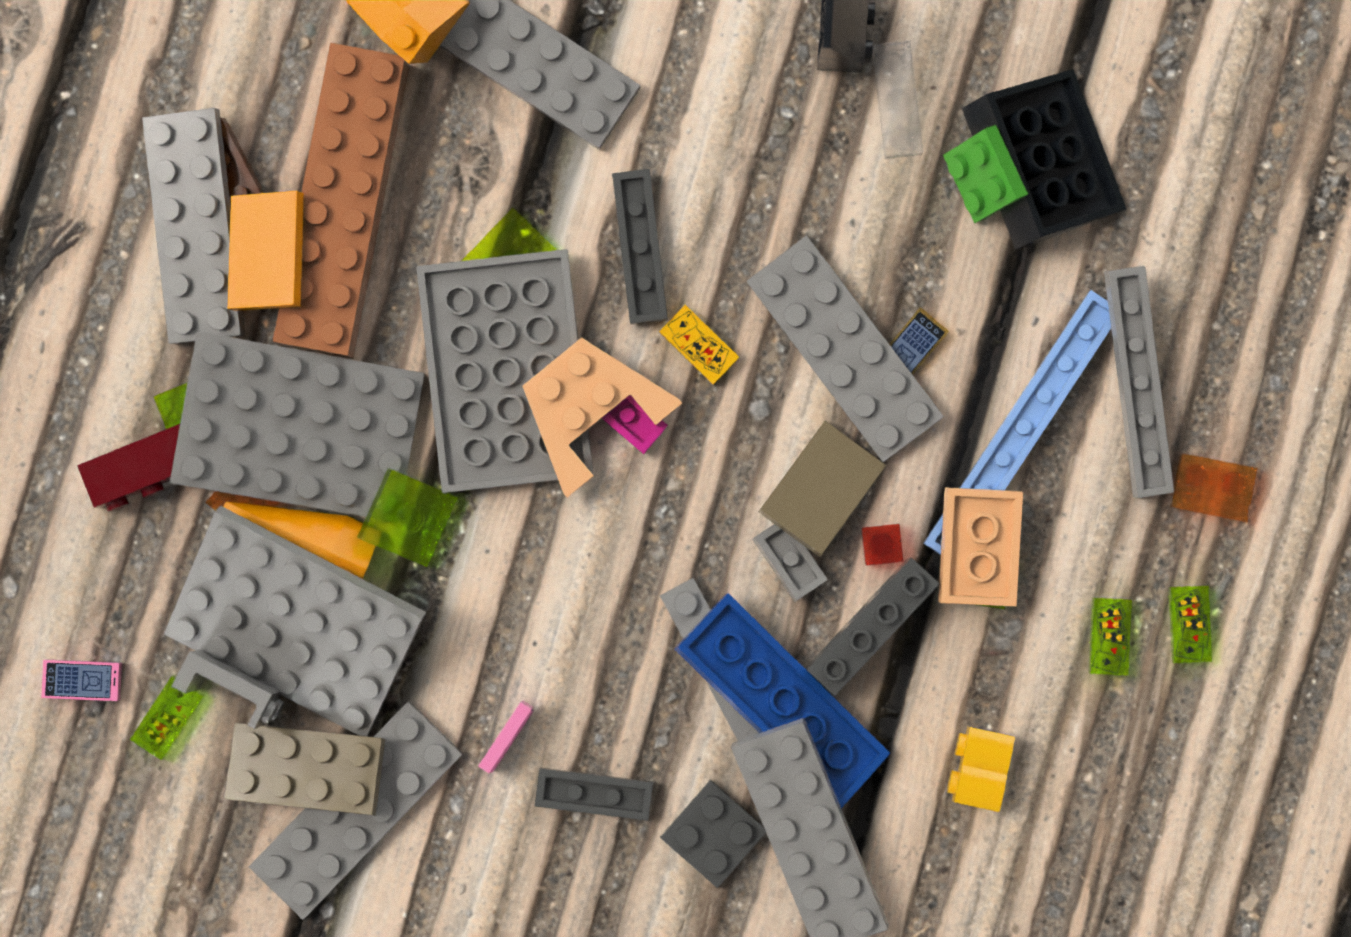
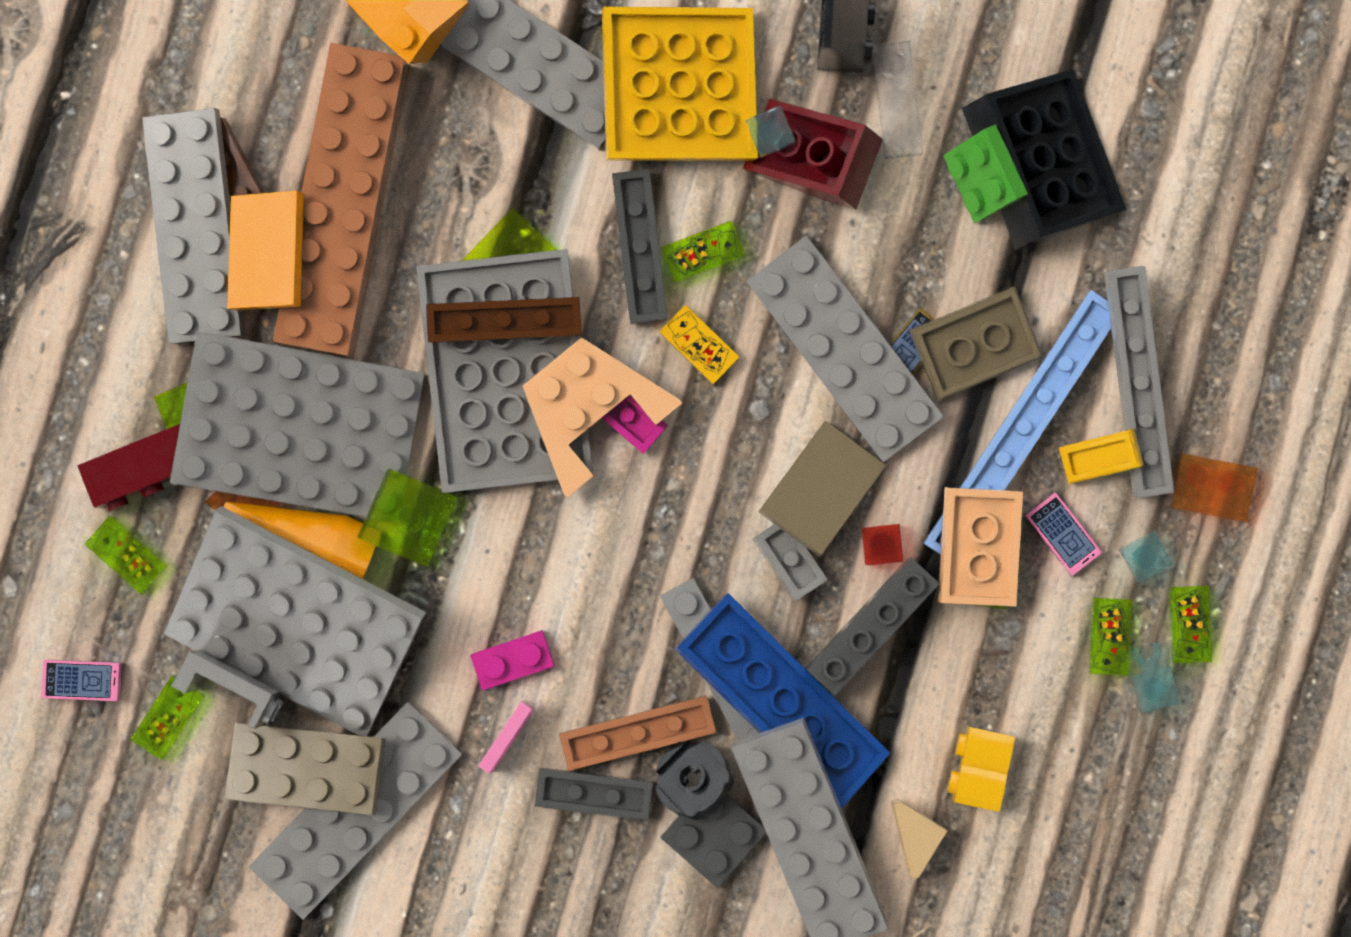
none -> clear neon green tile [85,516,168,594]
none -> reddish brown plate [426,297,582,343]
none -> dark pink plate [470,630,555,691]
none -> nougat plate [559,695,716,771]
none -> yellow plate [602,7,758,161]
none -> black plate [655,741,734,820]
none -> clear neon green tile [661,220,745,284]
none -> dark red slope [743,99,883,210]
none -> clear light blue plate [745,106,795,158]
none -> tan slope [891,799,947,879]
none -> dark tan tile [909,287,1043,401]
none -> tile [1024,492,1102,576]
none -> yellow tile [1059,428,1144,484]
none -> clear light blue plate [1119,531,1173,583]
none -> clear light blue plate [1130,642,1180,713]

